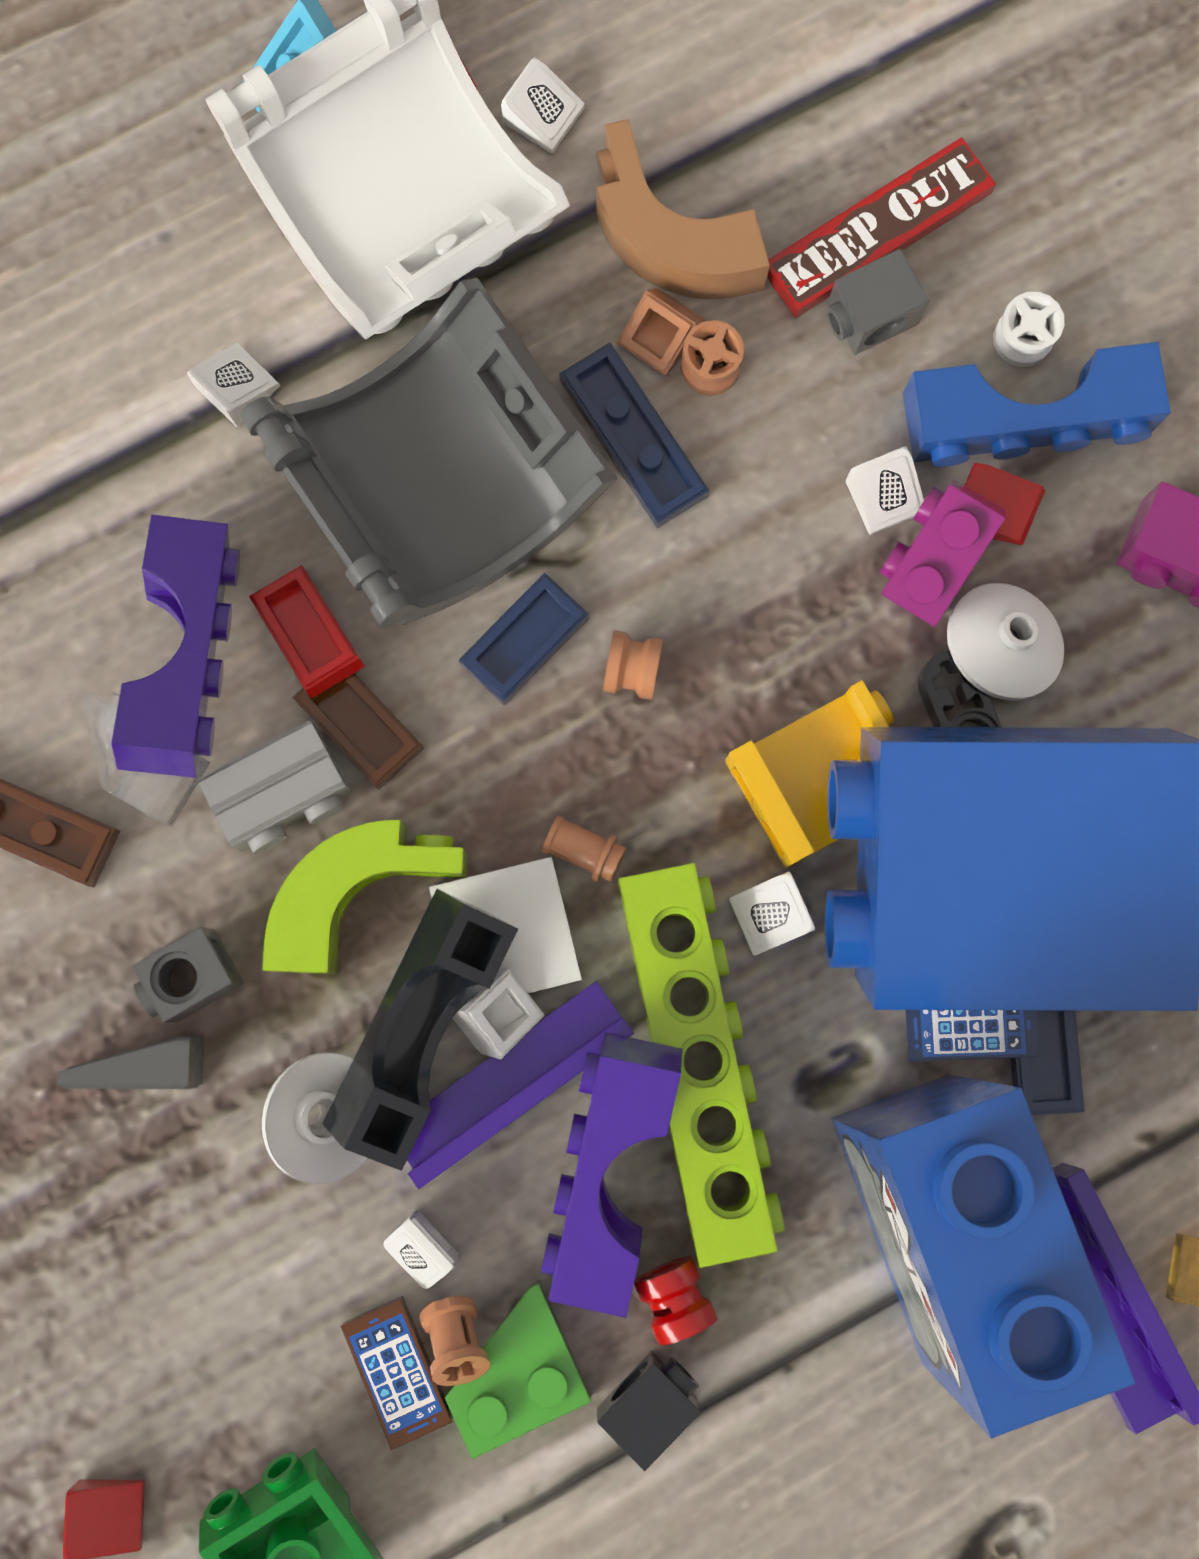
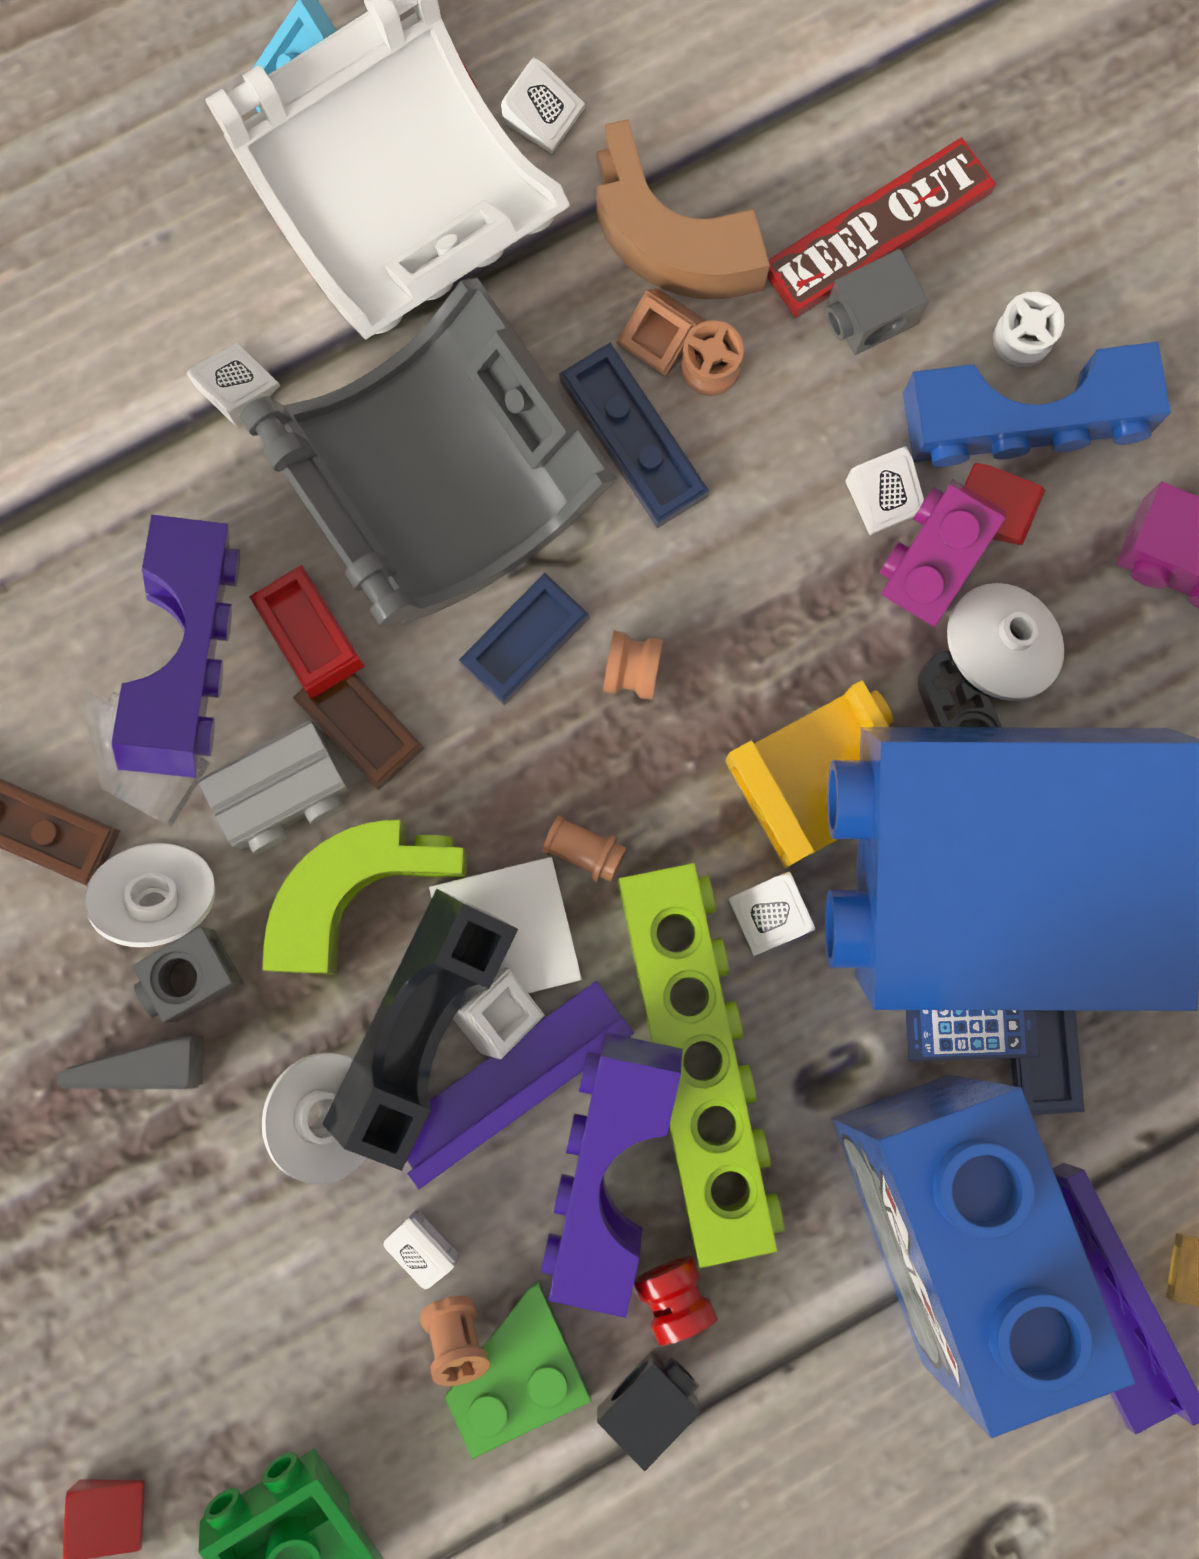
tile [340,1296,453,1450] -> none
none -> white dish [85,843,216,947]

